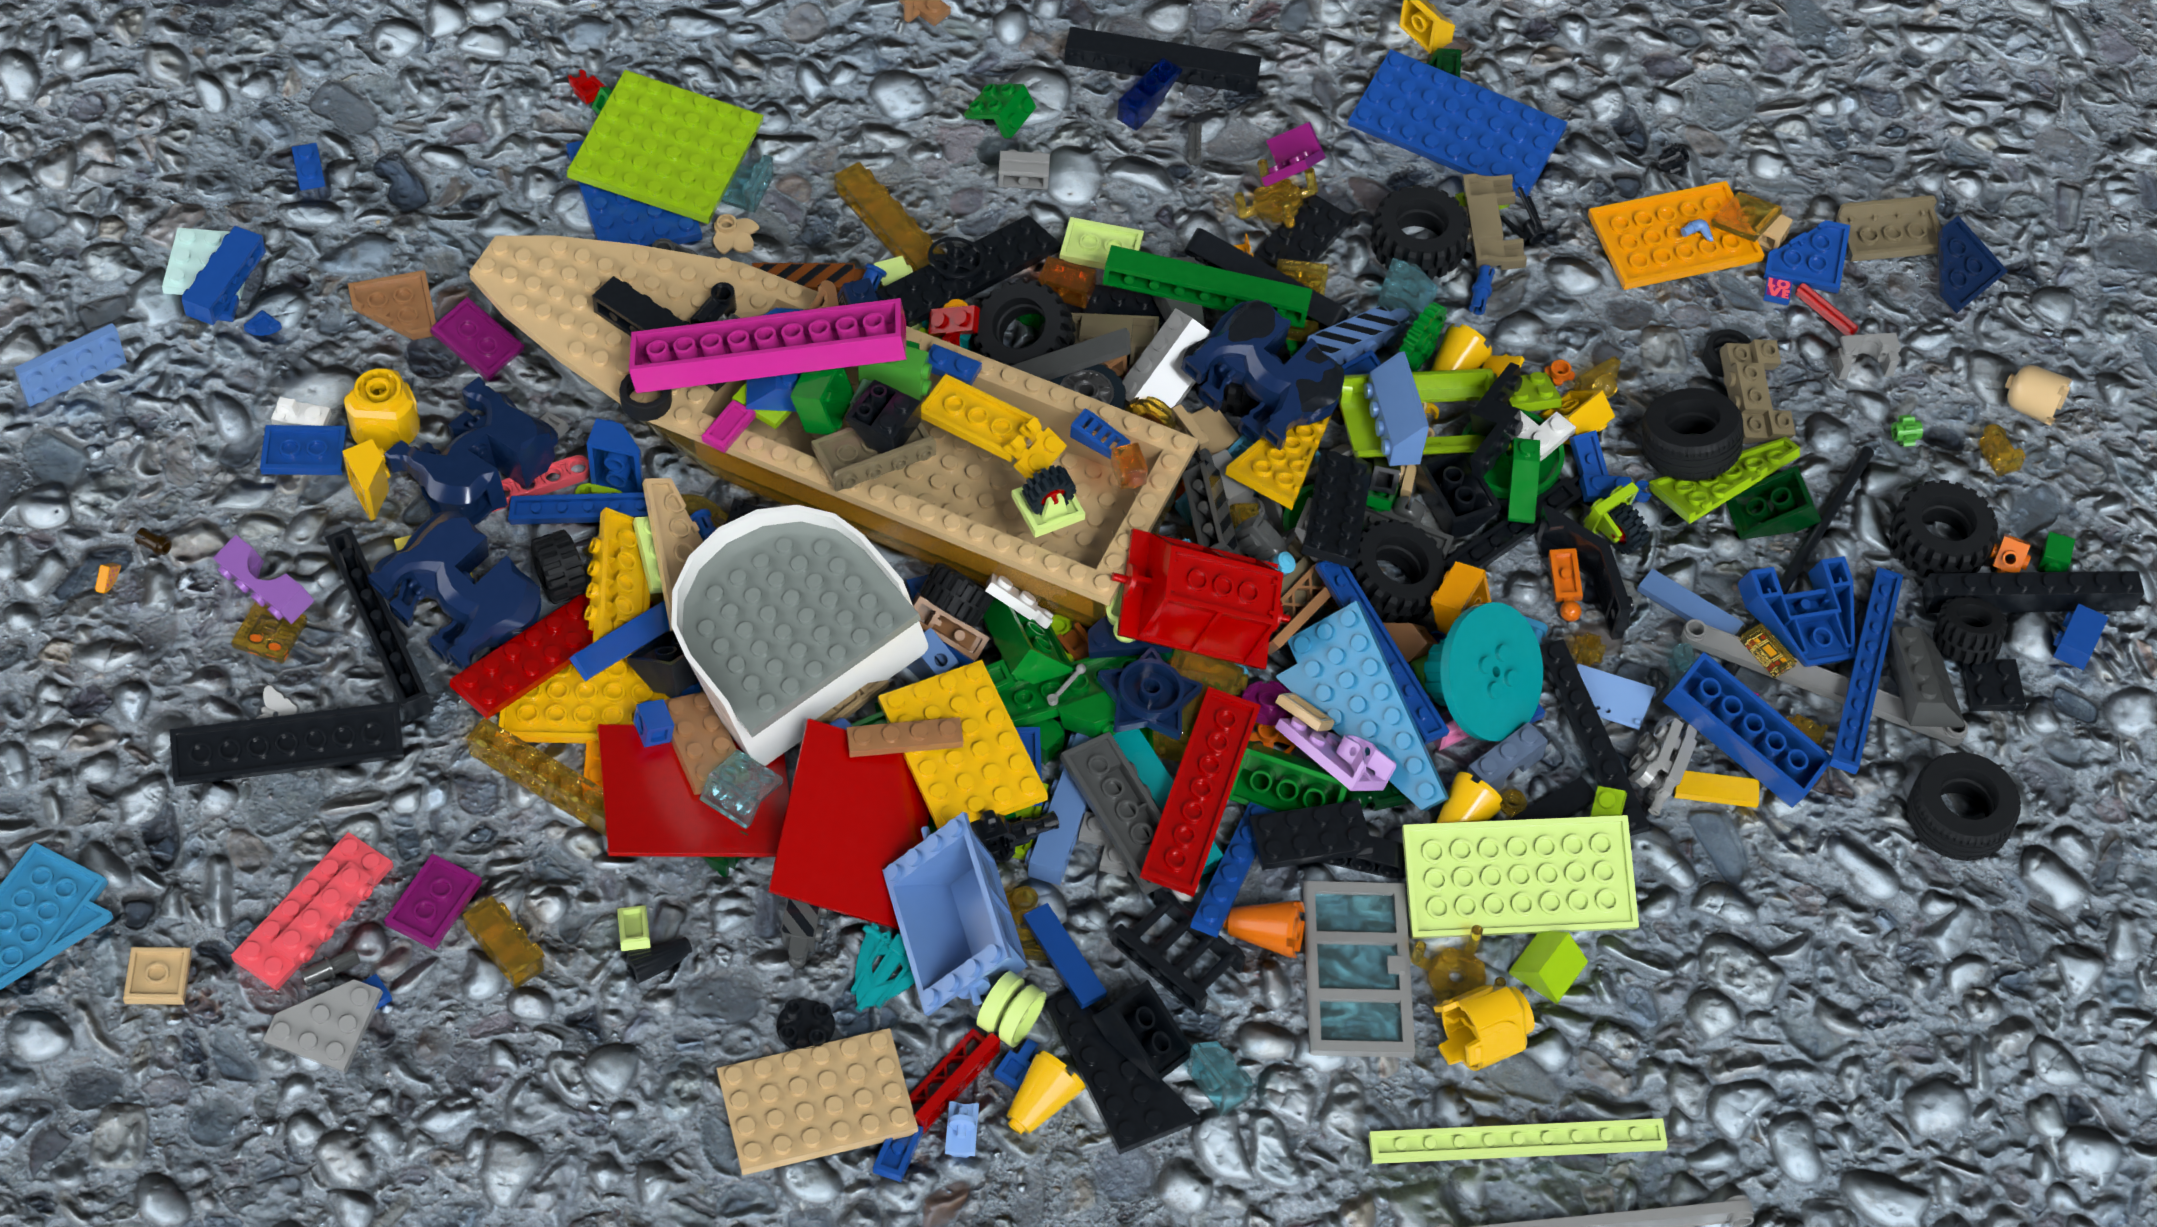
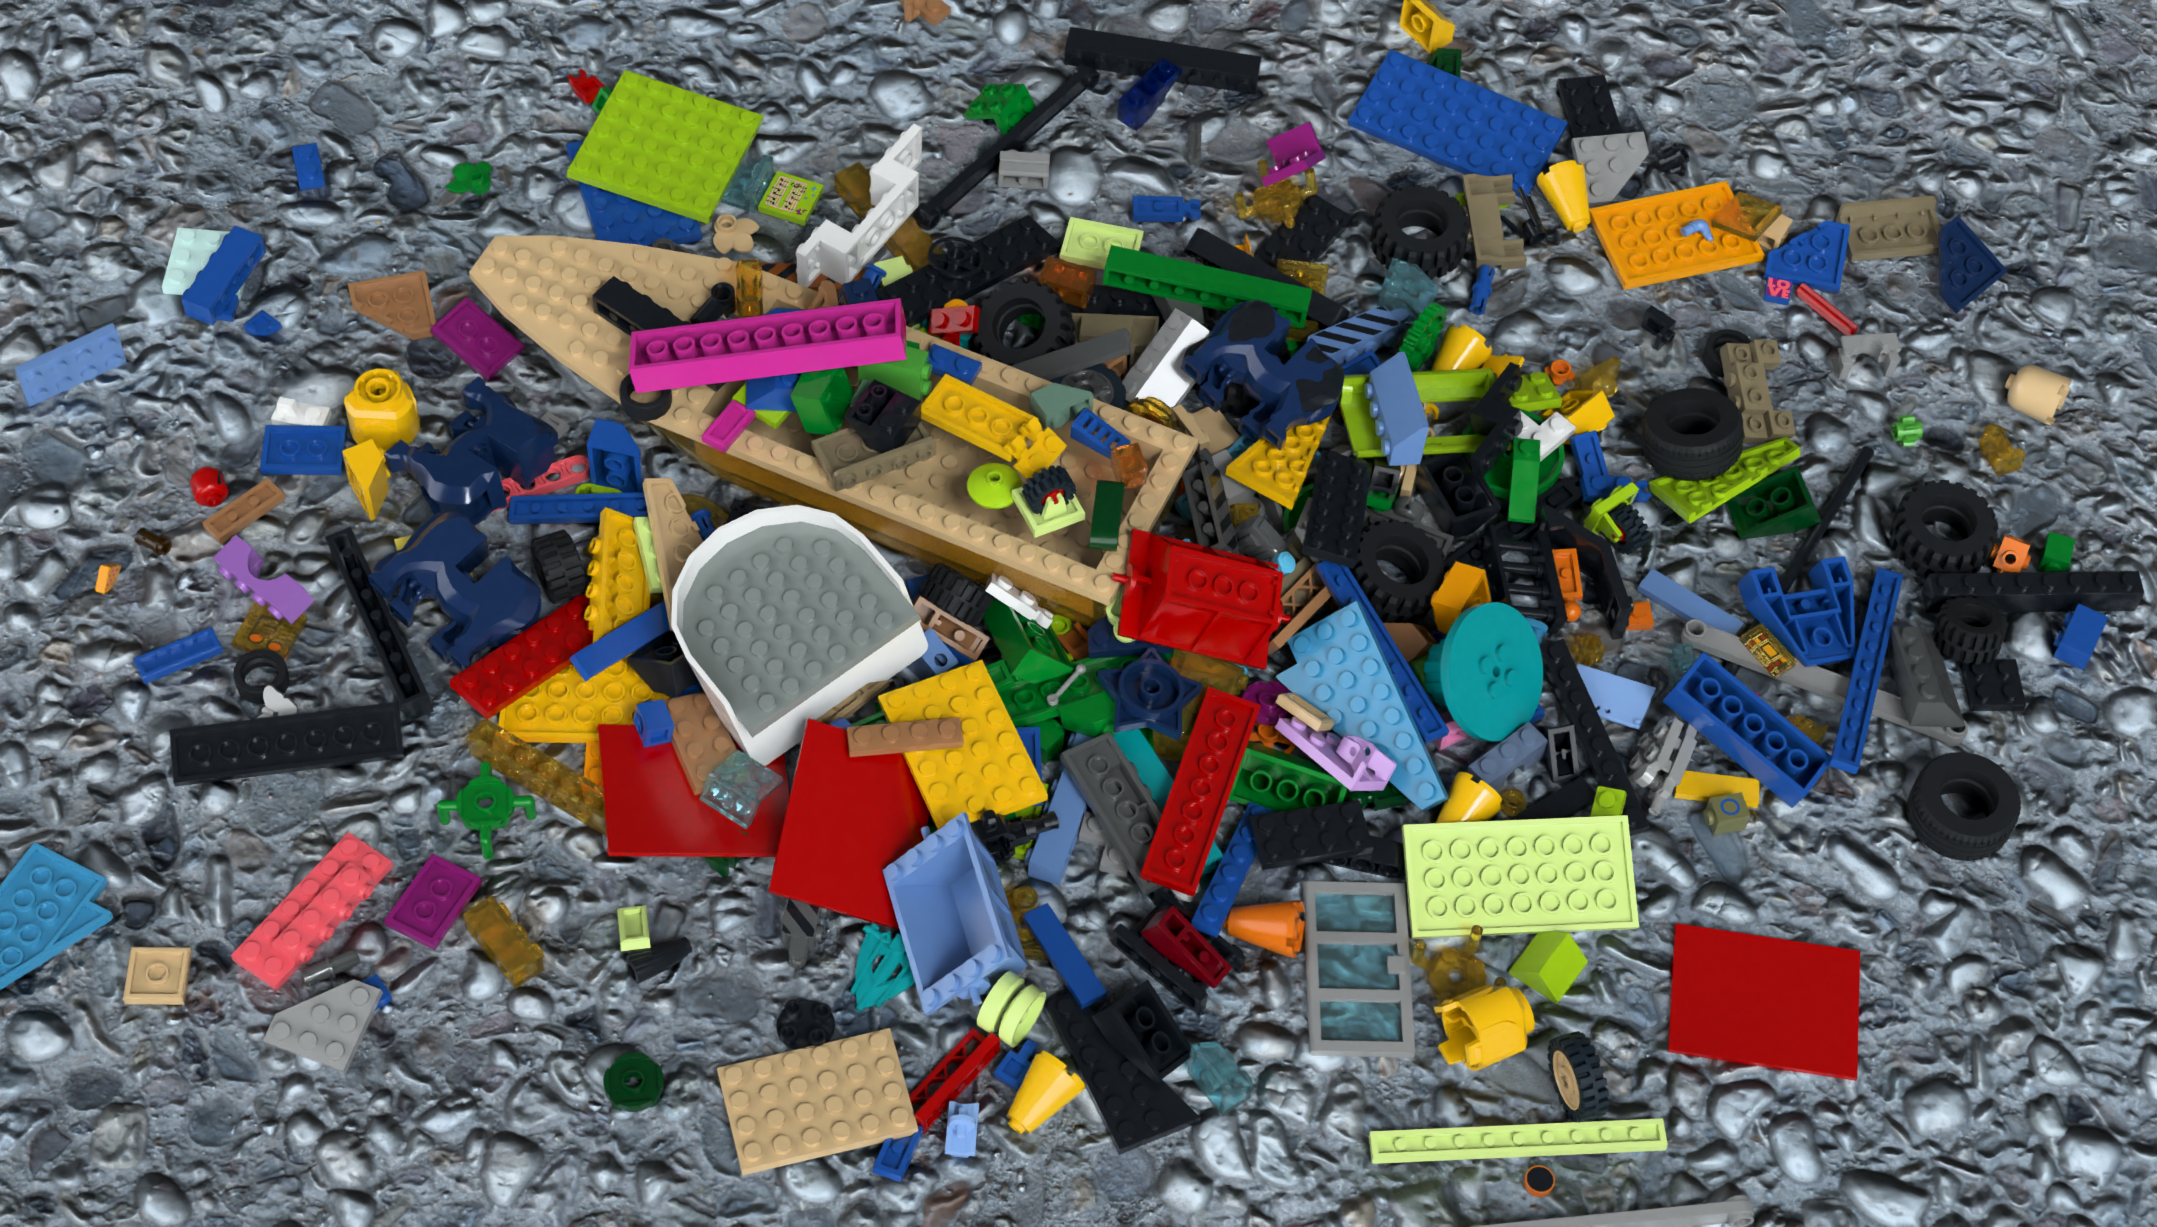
none -> blue plate [133,627,224,685]
none -> red head [190,466,229,507]
none -> medium nougat plate [202,477,286,545]
none -> black tyre [233,649,289,704]
none -> green plate [436,761,537,860]
none -> green plate [445,161,492,195]
none -> dark green plate [603,1053,664,1112]
none -> clear yellow brick [736,259,764,318]
none -> lime tile [758,171,824,226]
none -> white bracket [795,124,922,288]
none -> black piece [913,63,1100,230]
none -> lime dish [967,463,1022,509]
none -> sand green slope [1030,383,1094,430]
none -> dark green beam [1089,479,1125,552]
none -> blue plate [1132,196,1201,222]
none -> dark red slope [1140,906,1232,989]
none -> black fence [1478,524,1568,634]
none -> black tile [1524,1165,1555,1197]
none -> yellow cone [1536,160,1591,233]
none -> black slope [1543,724,1580,783]
none -> black wheel [1547,1031,1609,1123]
none -> black plate [1556,75,1622,139]
none -> light grey plate [1571,132,1649,208]
none -> orange plate [1626,601,1654,631]
none -> black bracket [1641,305,1676,351]
none -> red piece [1667,923,1860,1081]
none -> olive brick [1703,792,1751,836]

